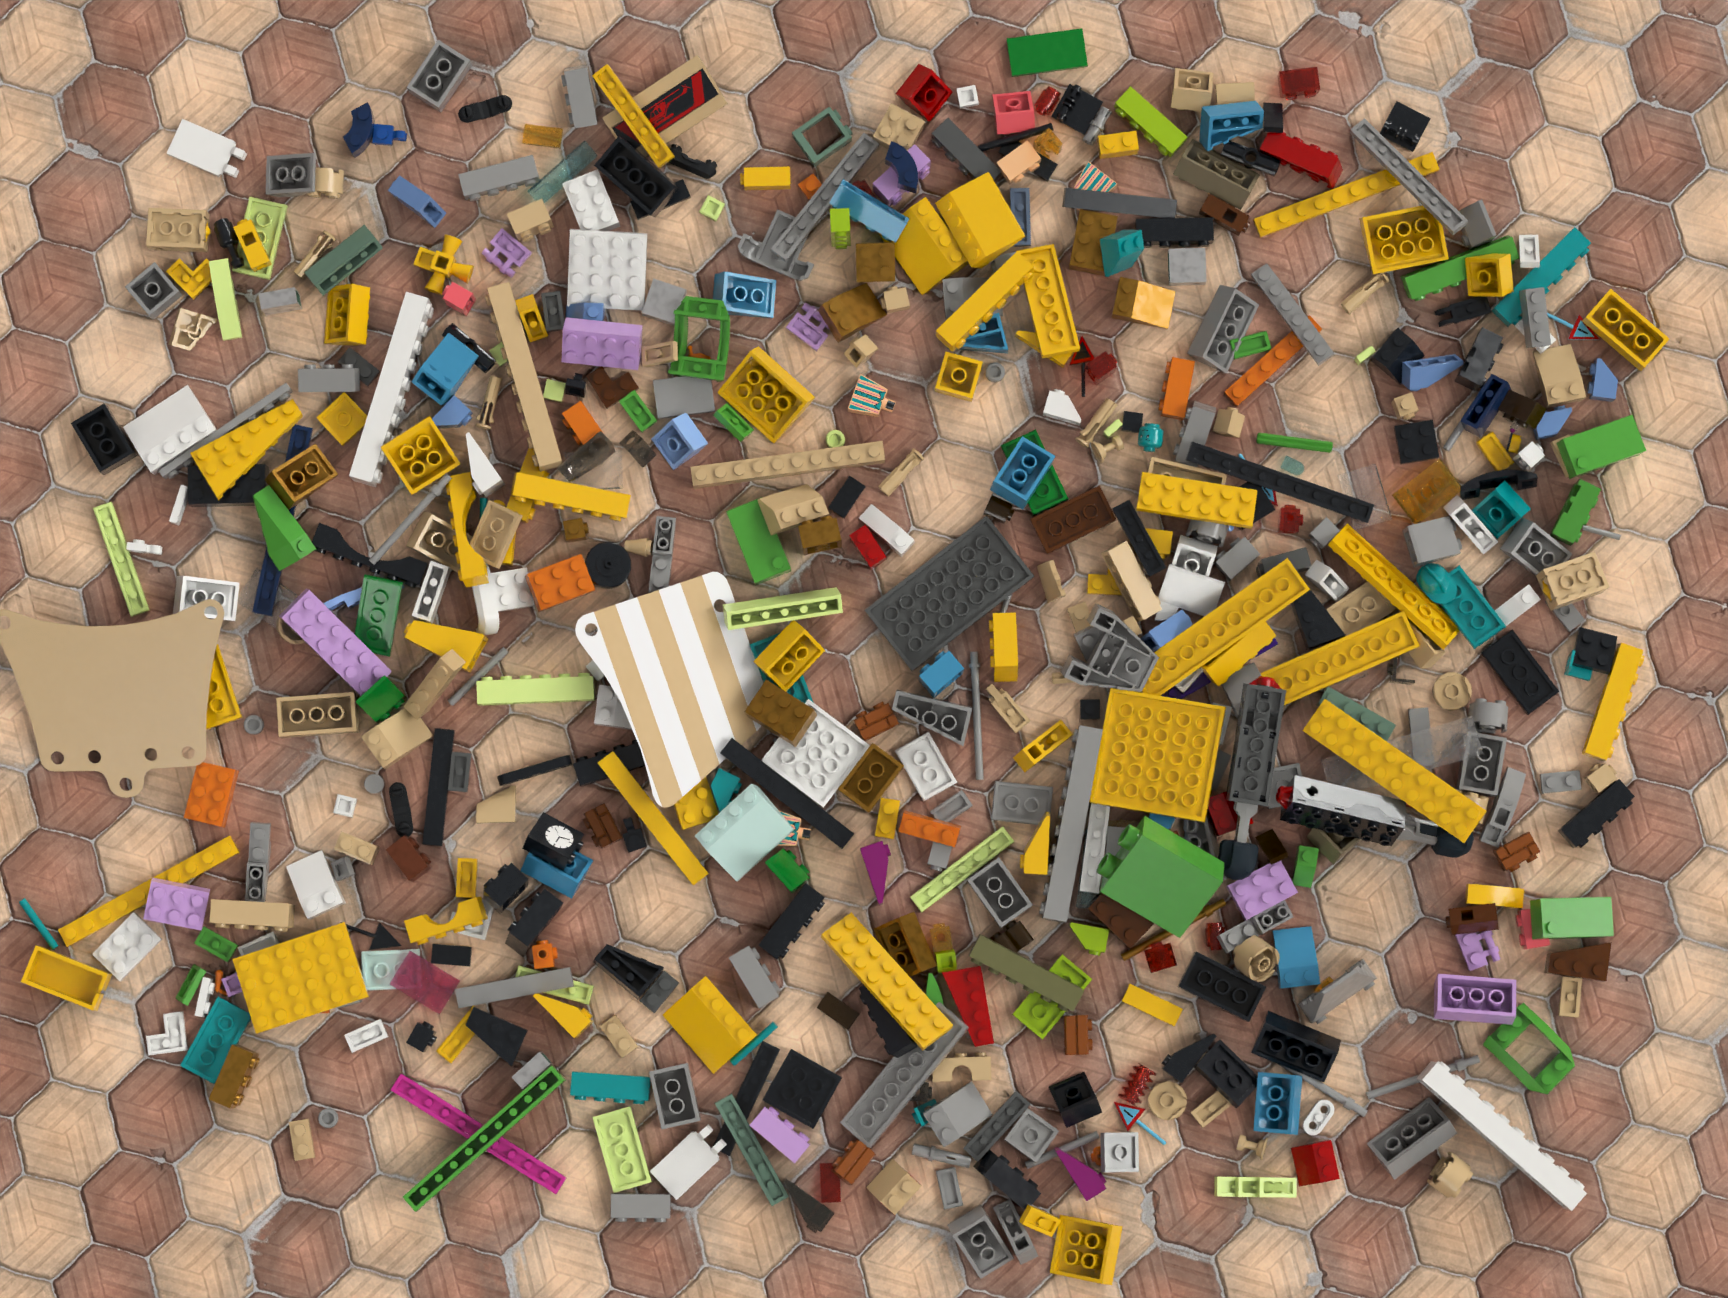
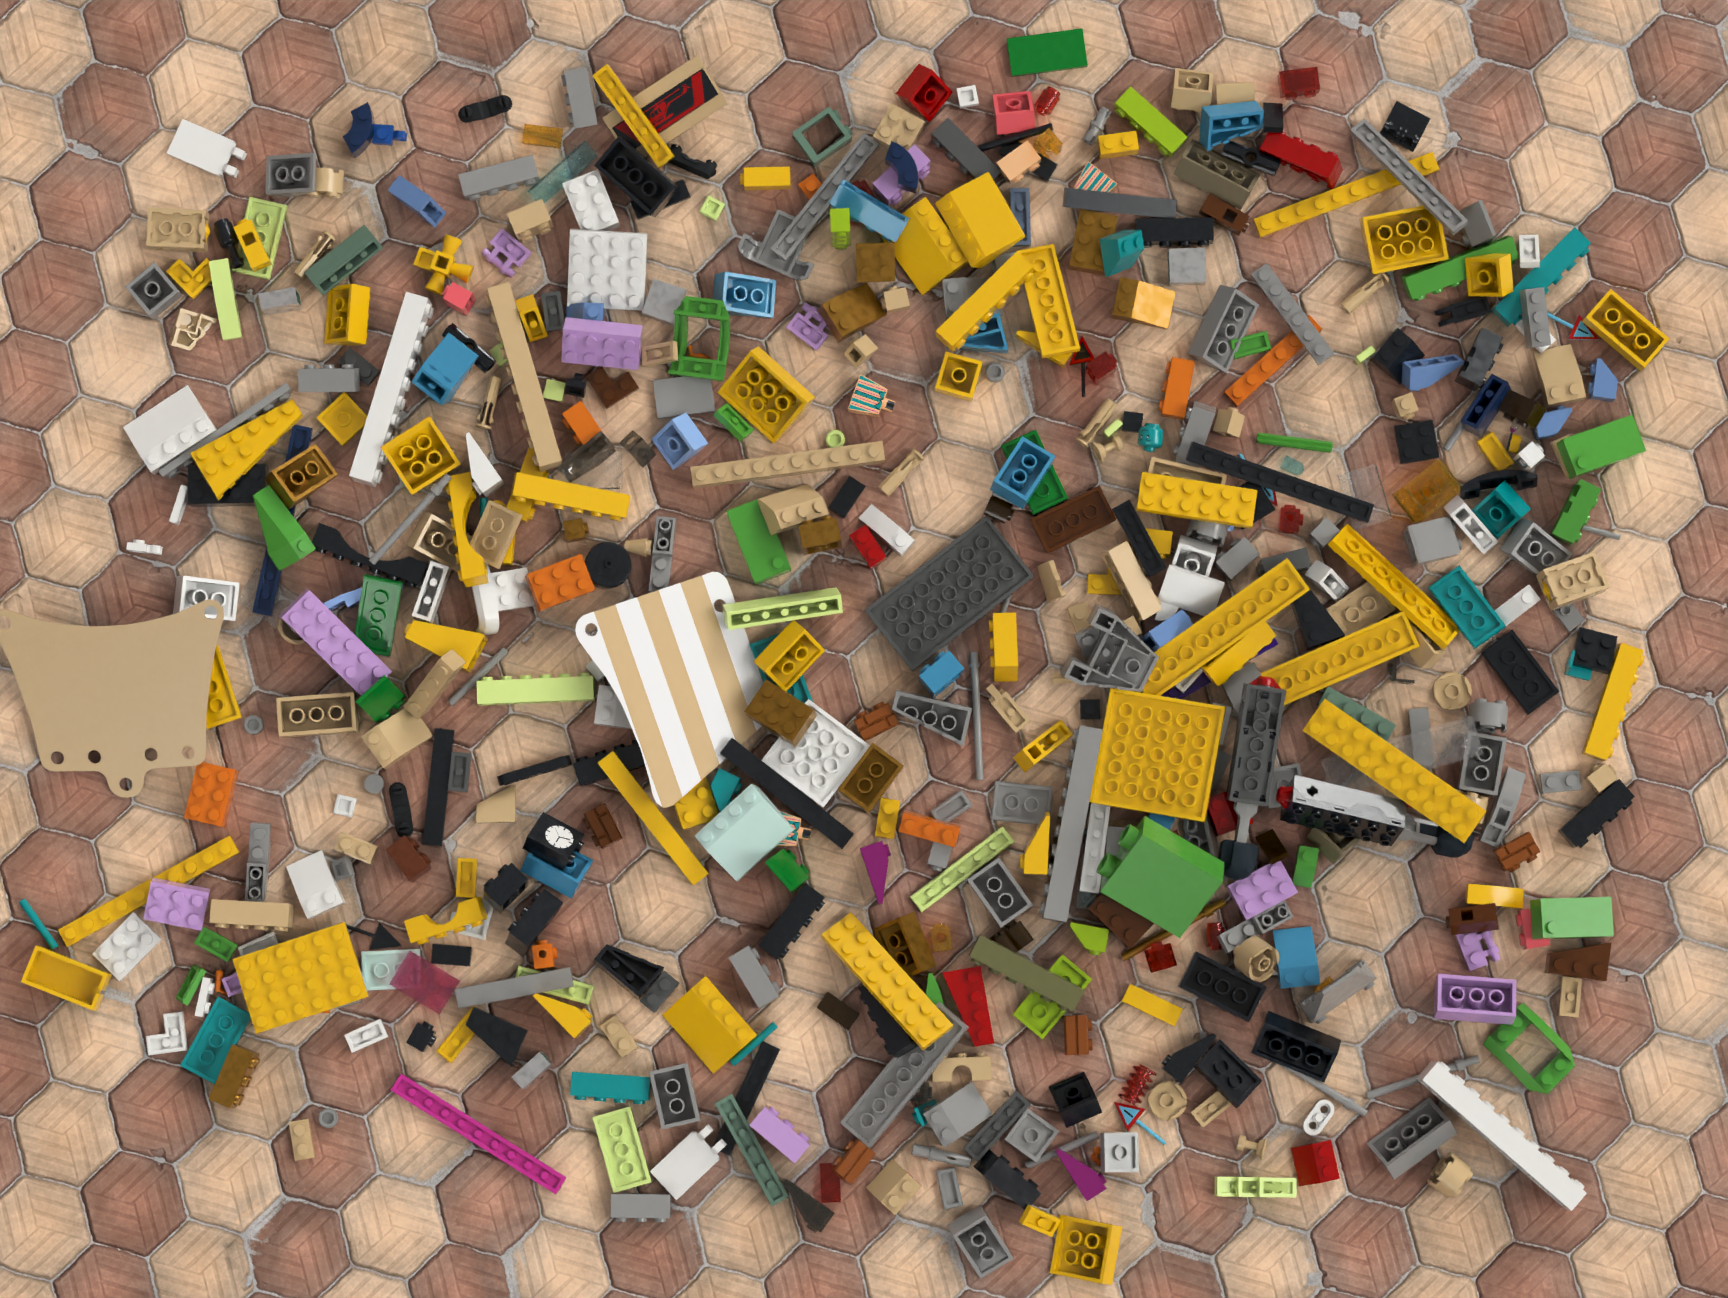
black brick [71,404,137,475] -> none
yellowish green tile [93,502,150,617] -> none
bright green brick [403,1065,566,1212] -> none
light grey brick [407,40,472,112] -> none
medium blue slope [432,395,473,428] -> none
bright green plate [619,390,657,433] -> none
black plate [622,817,647,853] -> none
black plate [763,1049,842,1129] -> none
white tile [895,732,957,802] -> none
lime plate [935,949,957,973] -> none
light grey slope [993,1199,1038,1265] -> none
white slope [1043,389,1081,426] -> none
black hinge [1051,84,1103,135] -> none
dark azure slope [1253,1072,1302,1135] -> none
teal piece [1416,563,1457,604] -> none

